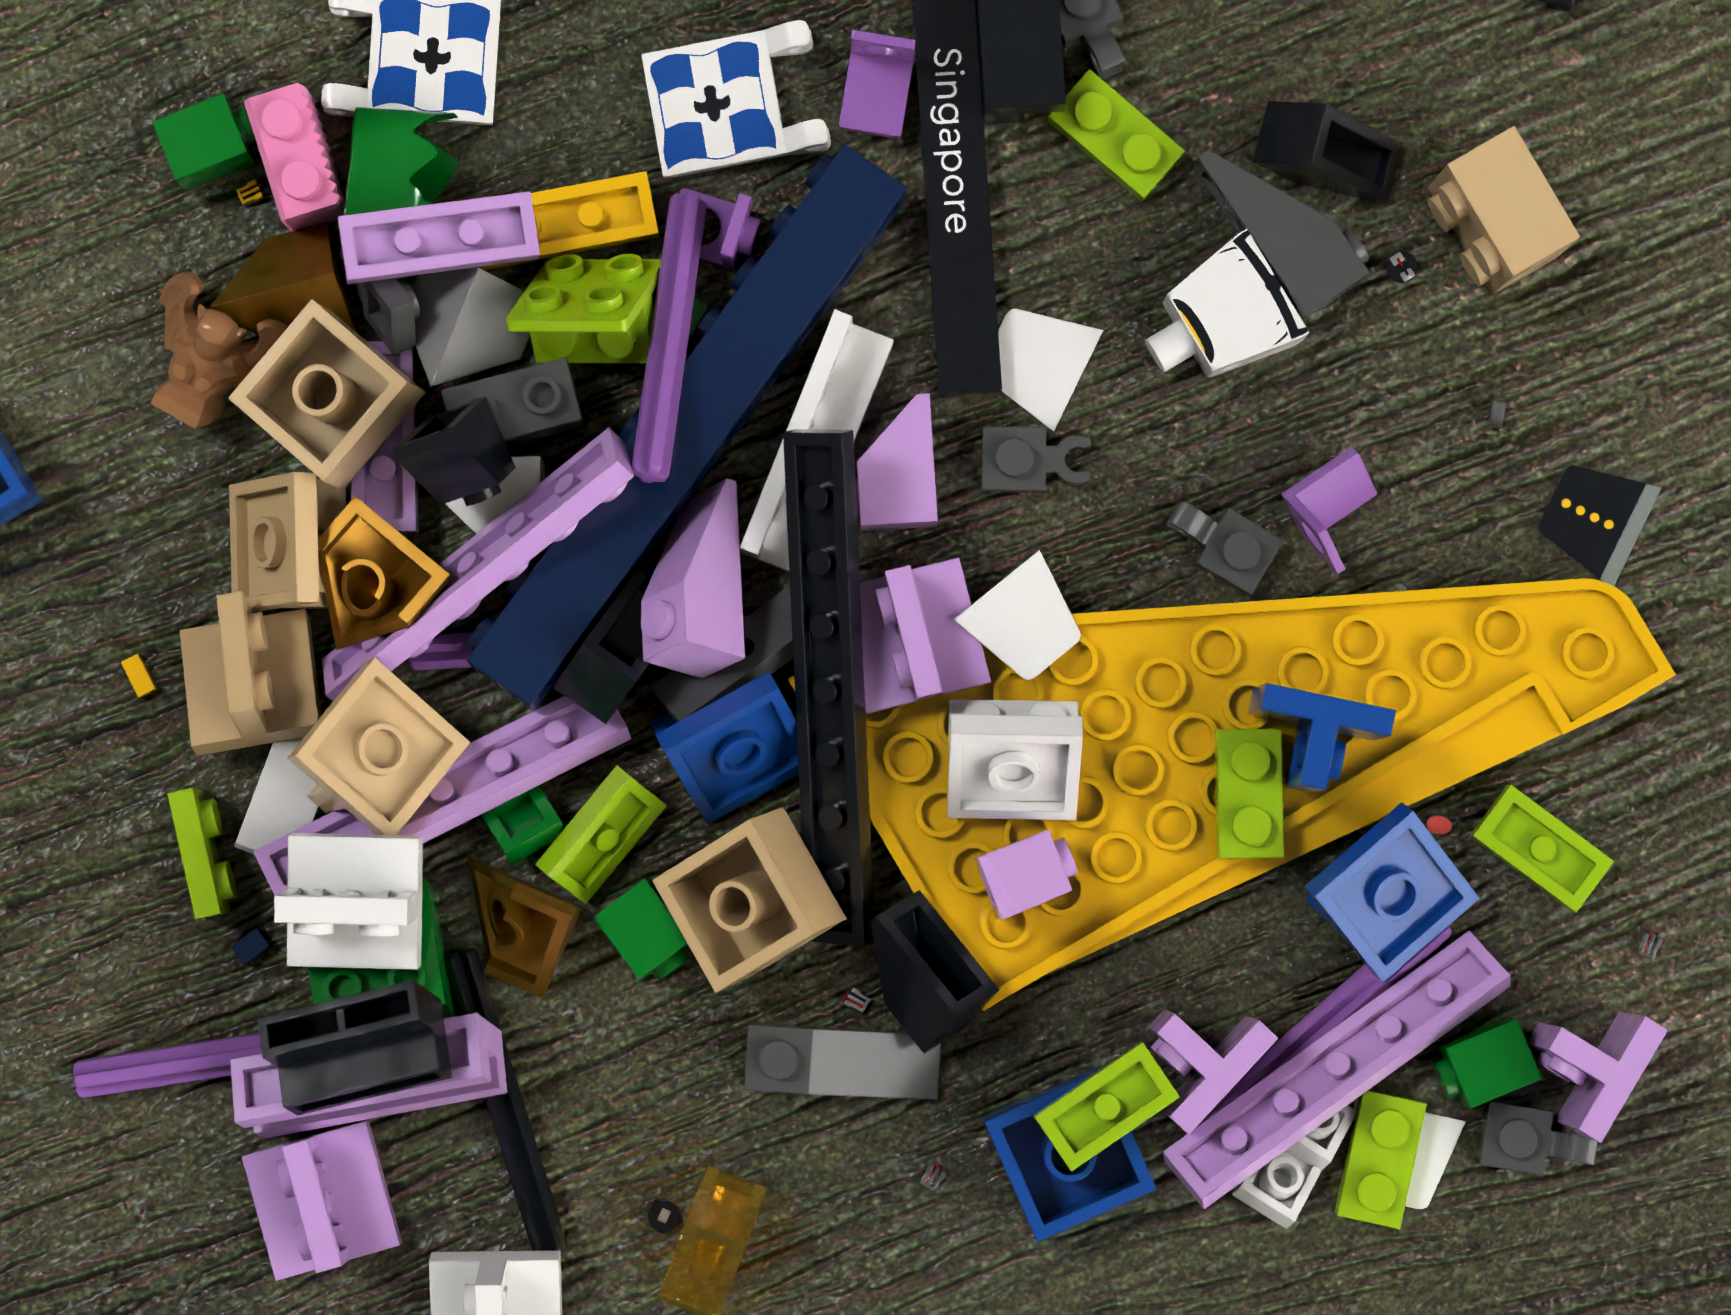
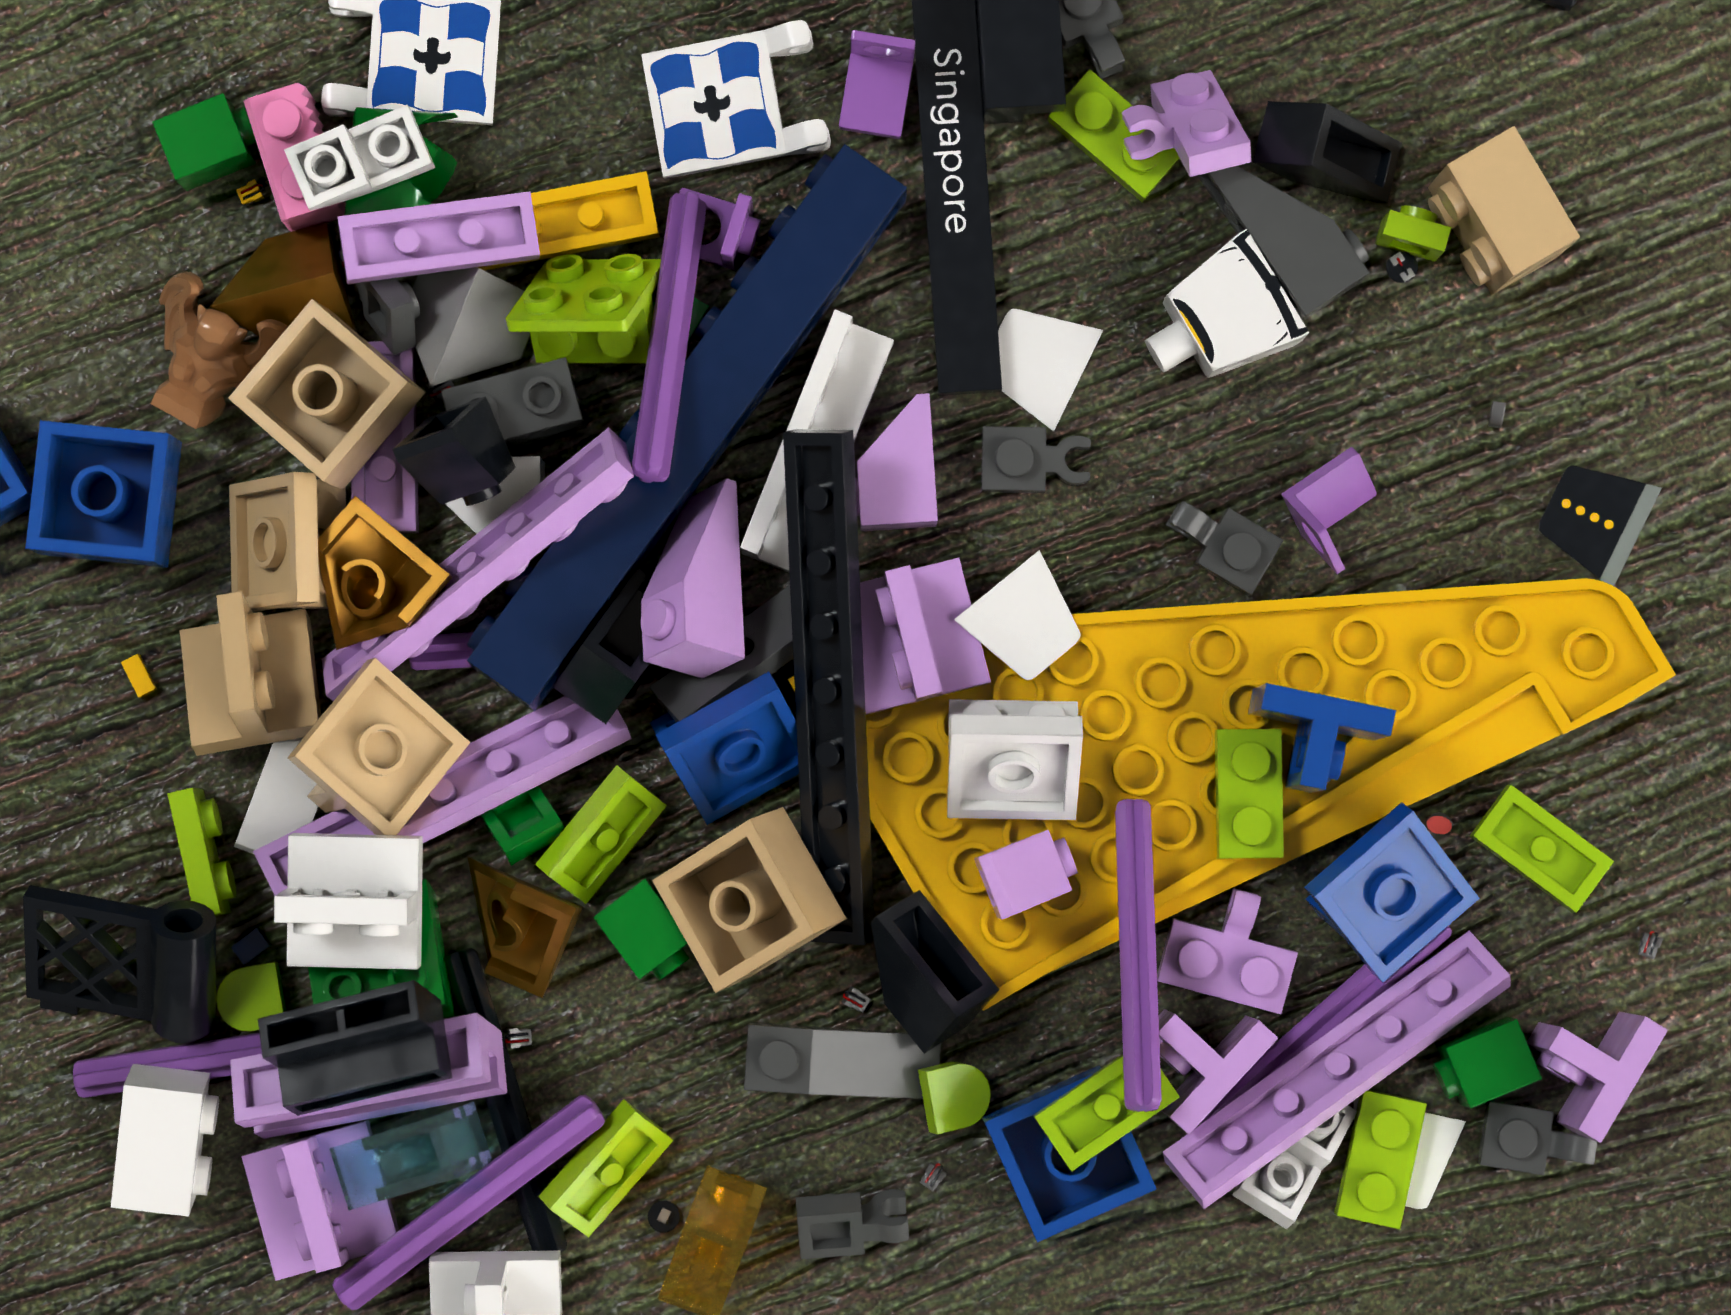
none -> black piece [23,885,216,1044]
none -> blue brick [25,420,182,568]
none -> white brick [111,1064,219,1217]
none -> lime tile [216,962,286,1031]
none -> white slope [284,105,435,211]
none -> clear light blue slope [329,1101,493,1210]
none -> medium lavender axle [332,1094,605,1310]
none -> flat silver piece [505,1028,532,1048]
none -> lime plate [538,1099,674,1237]
none -> dark grey plate [796,1189,909,1259]
none -> lime tile [918,1062,991,1135]
none -> medium lavender axle [1115,799,1162,1112]
none -> lavender plate [1122,70,1251,177]
none -> lavender plate [1157,888,1298,1014]
none -> lime plate [1375,205,1452,262]

